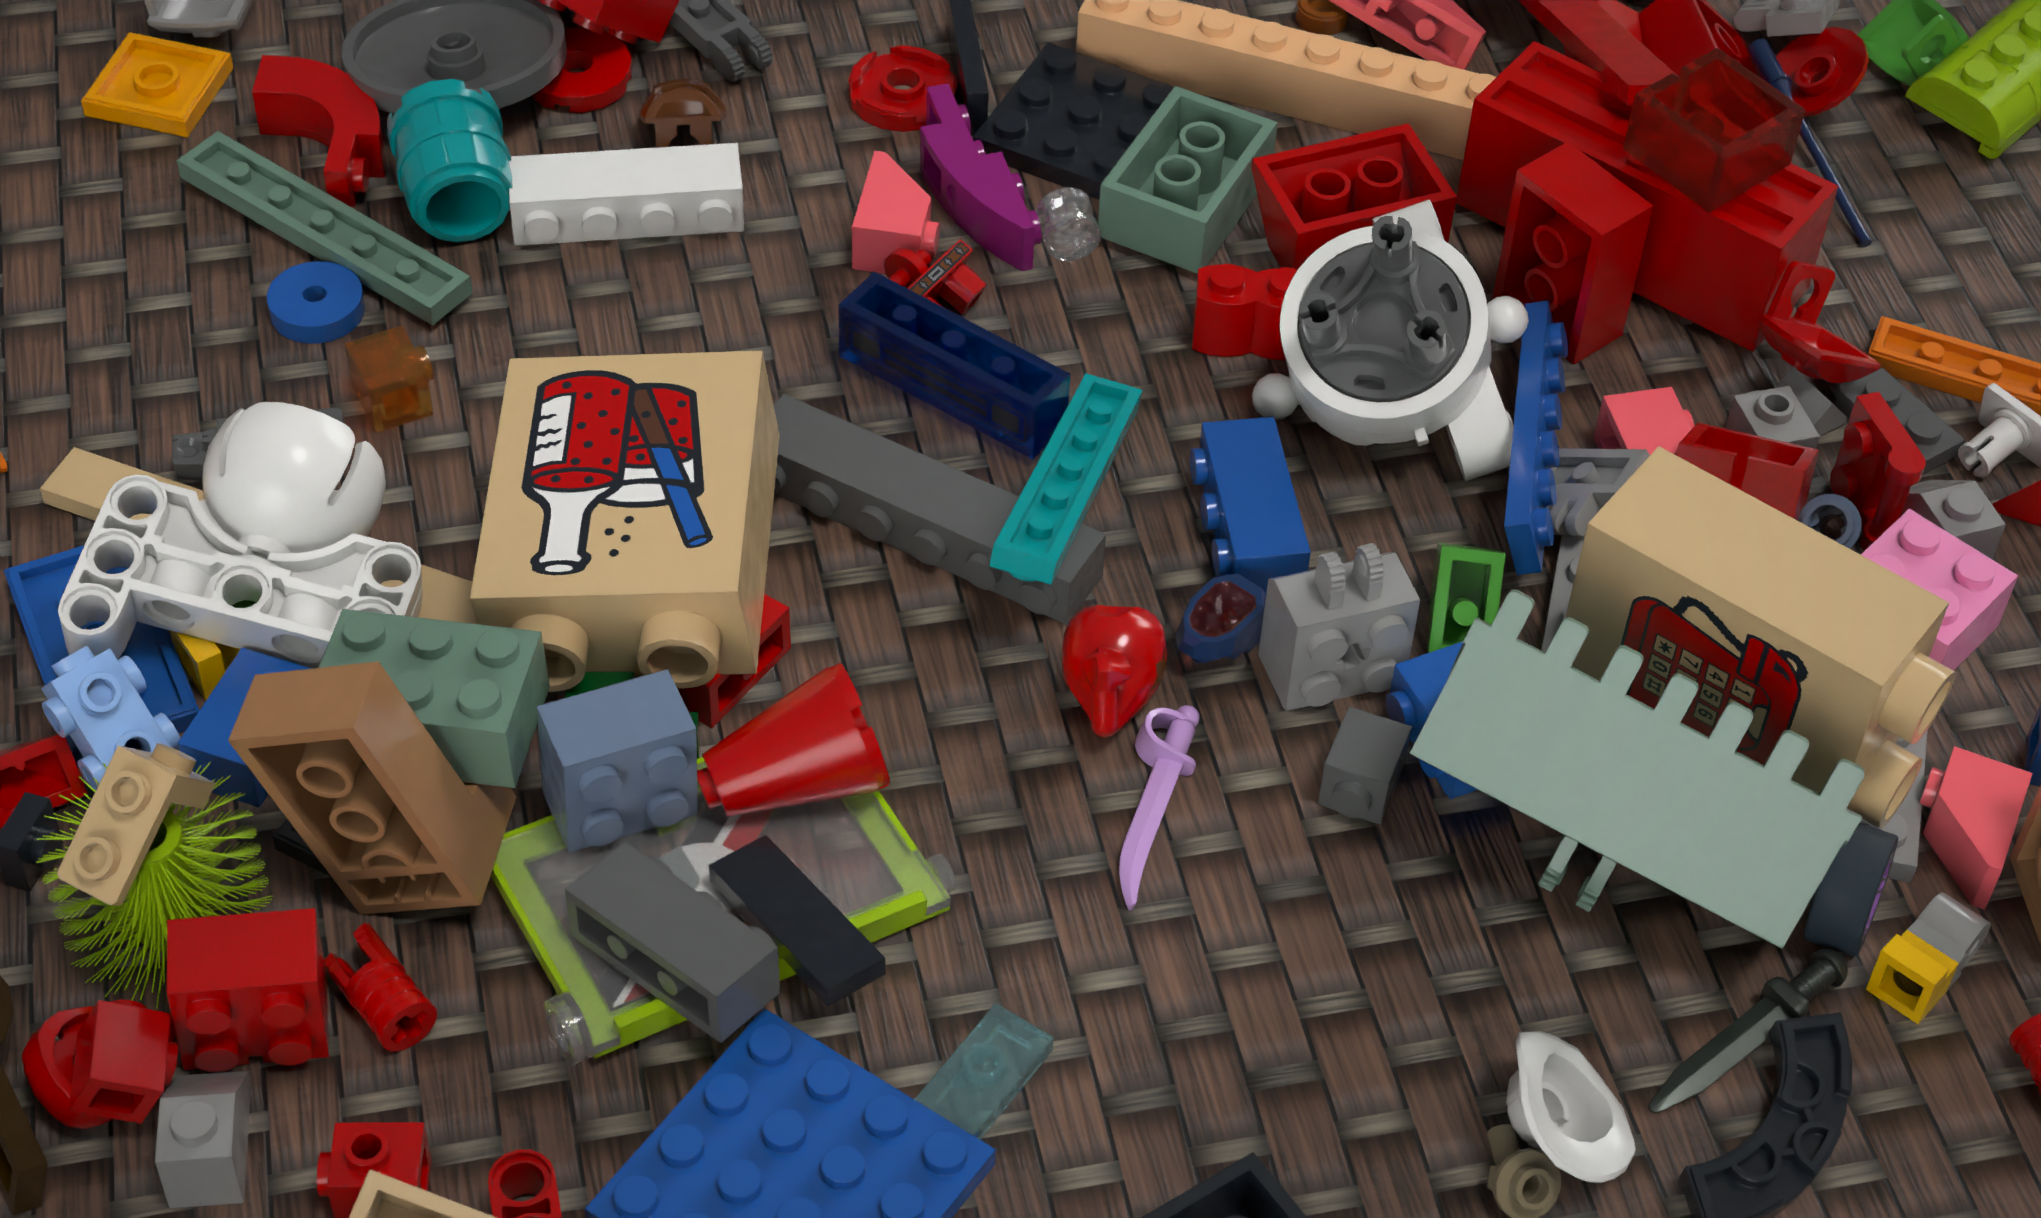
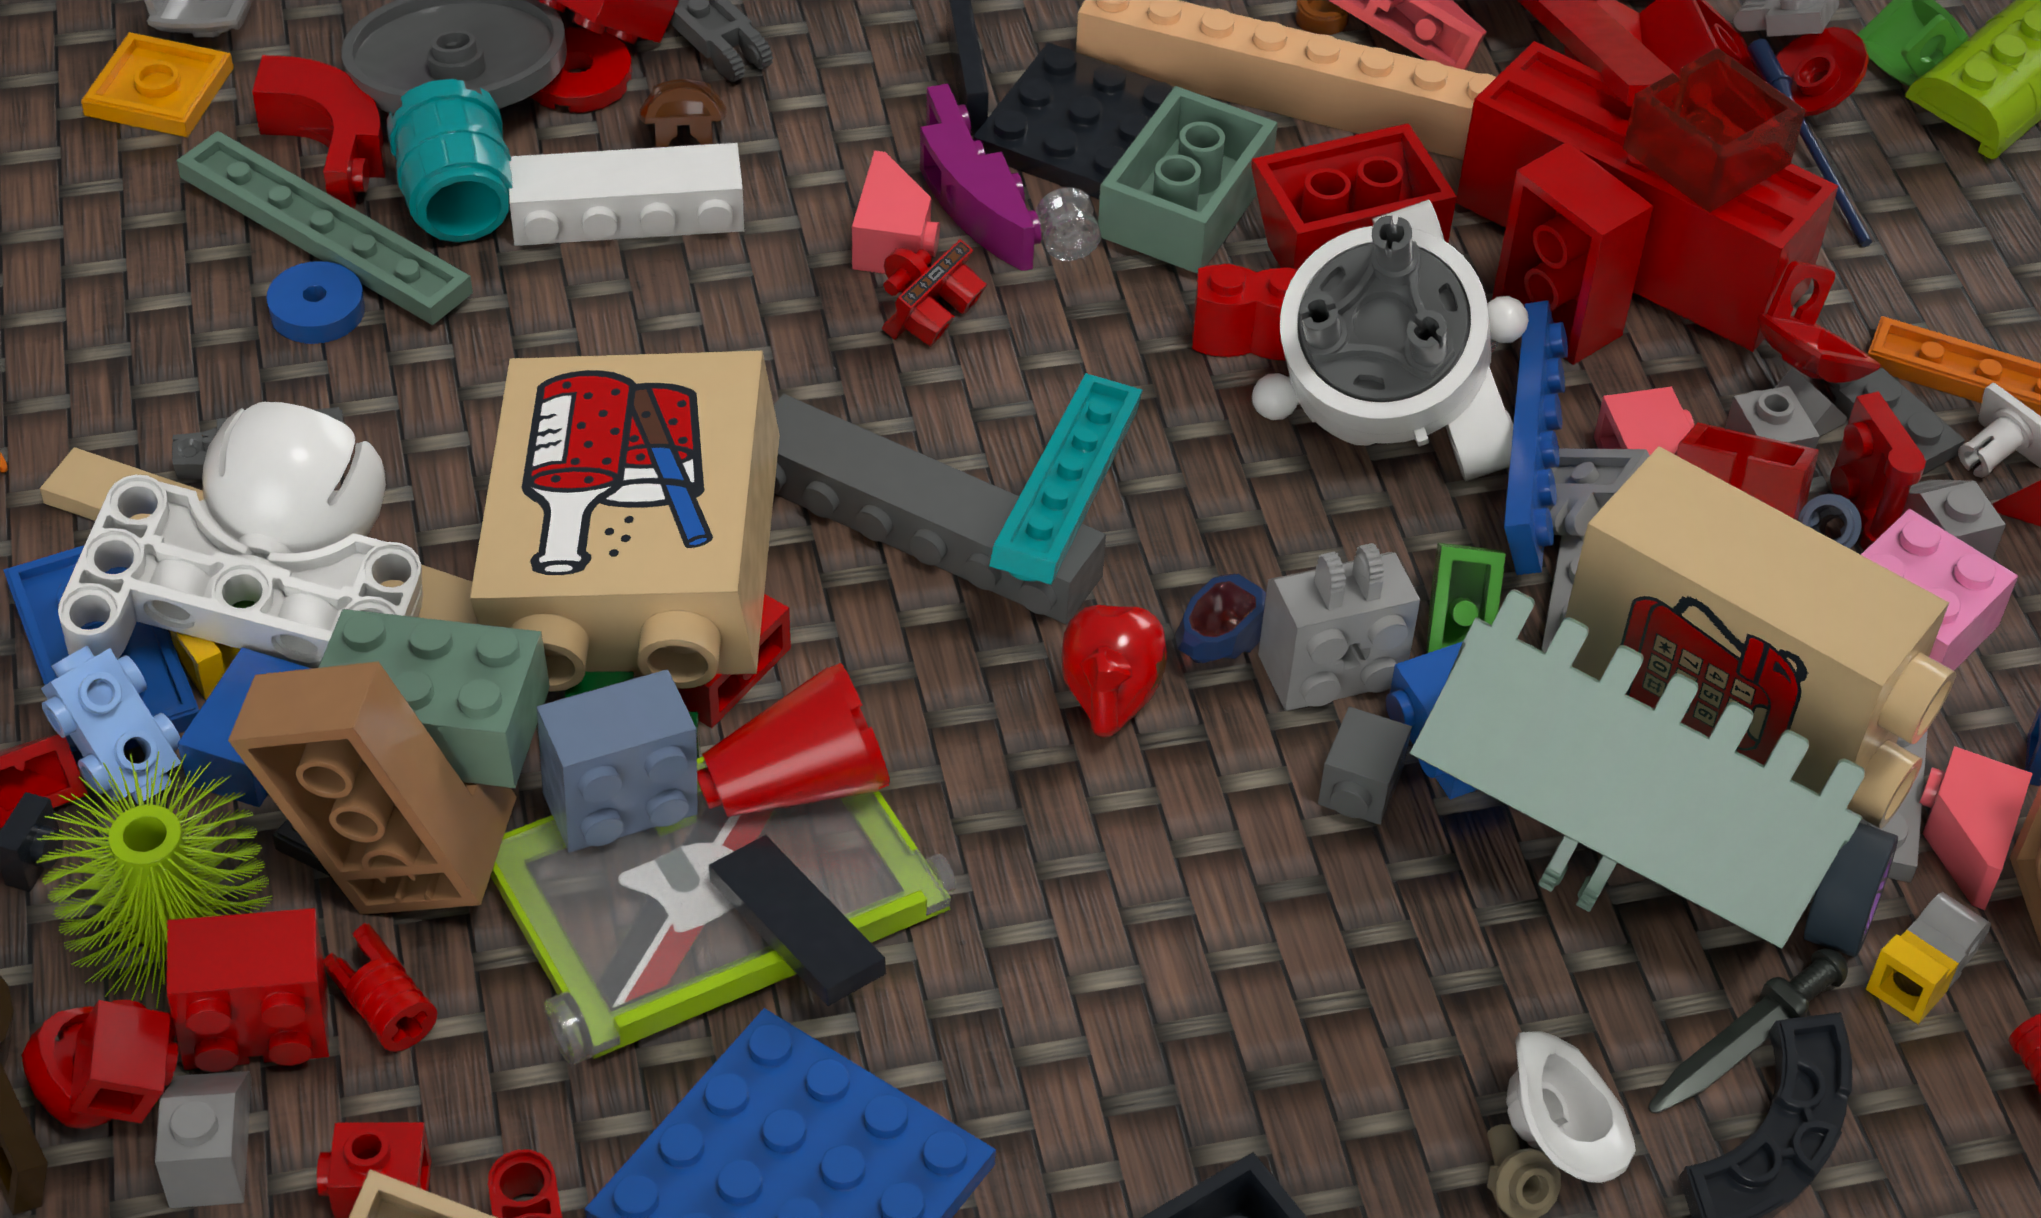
tan bracket [57,743,216,906] -> none
clear orange brick [344,325,434,433] -> none
dark grey brick [565,841,780,1043] -> none
clear blue brick [838,271,1071,460] -> none
red tile [848,45,958,132] -> none
clear light blue plate [914,1003,1054,1139] -> none
lavender sword [1119,705,1199,911] -> none
blue brick [1190,417,1311,592] -> none

